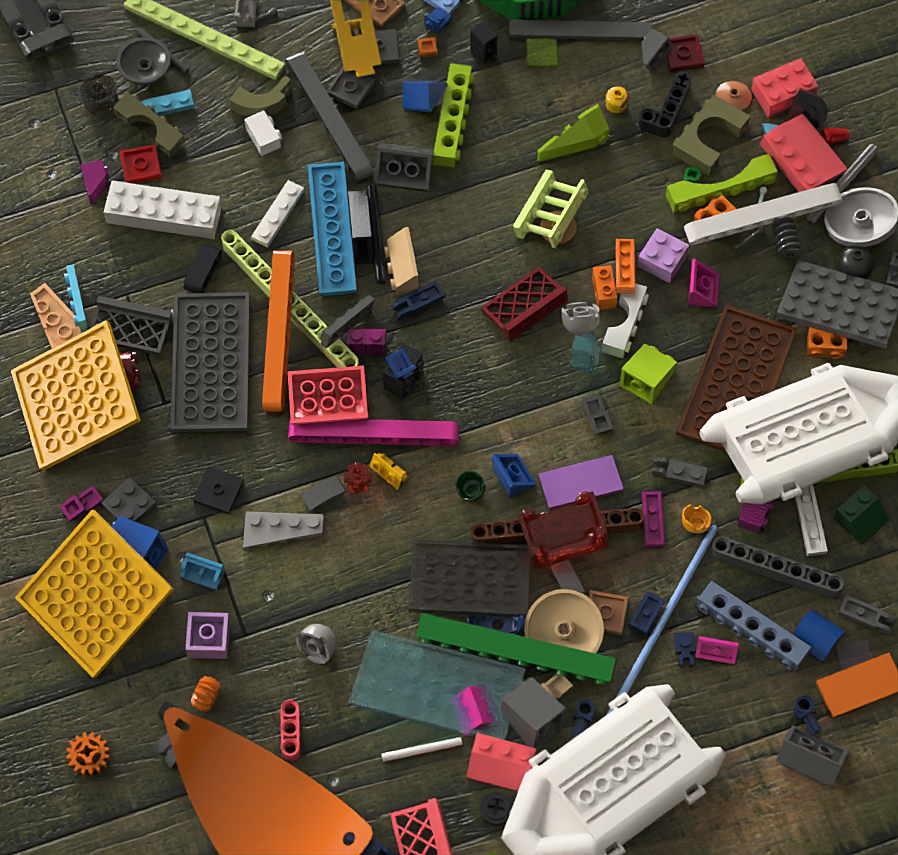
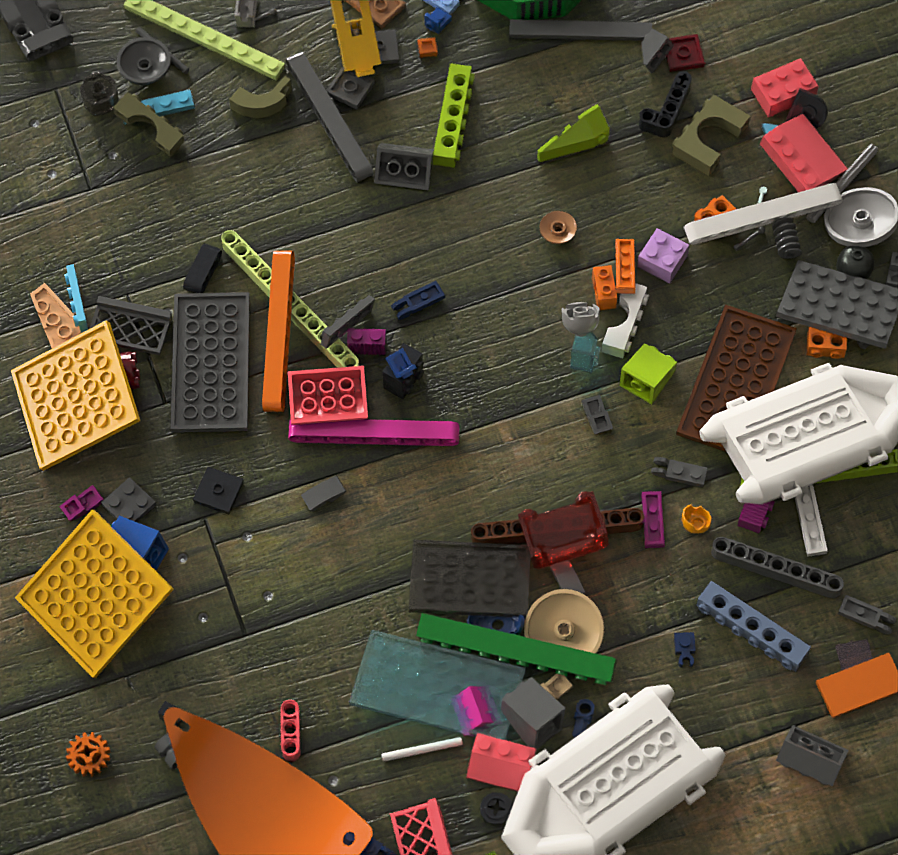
magenta slope [81,160,110,204] -> none
white brick [104,181,222,239] -> none
red tile [120,144,162,184] -> none
dark azure hinge [180,552,225,591] -> none
lavender brick [186,612,230,659] -> none
orange gear [191,676,221,712] -> none
light grey wing [243,512,324,550] -> none
white brick [244,111,282,156] -> none
white plate [251,180,304,248] -> none
light grey cylinder [296,624,337,664] -> none
dark azure plate [308,162,357,297] -> none
clear red brick [344,462,372,492] -> none
slope [348,190,373,264] -> none
black axle [367,185,386,284] -> none
yellow hinge [369,453,408,490] -> none
tan slope [384,227,419,297] -> none
blue slope [403,81,448,112] -> none
dark green hair [455,470,486,502] -> none
black brick [470,21,498,64] -> none
dark red fence [481,267,568,341] -> none
blue slope [492,454,536,499] -> none
yellowish green fence [513,170,588,248] -> none
clear neon green piece [527,37,557,69] -> none
medium lavender tile [538,455,623,510] -> none
medium nougat tile [588,590,629,636] -> none
yellow head [606,87,629,114] -> none
light blue piece [607,525,718,715] -> none
dark blue plate [629,591,665,635] -> none
lime arch [666,154,778,213] -> none
green bush [683,167,701,183] -> none
dark pink slope [688,259,719,307] -> none
dark pink plate [695,636,738,664] -> none
nougat dish [716,81,752,111] -> none
blue slope [793,609,845,663] -> none
dark blue axle [793,695,821,735] -> none
red cone [821,127,850,145] -> none
dark green slope [834,485,889,545] -> none

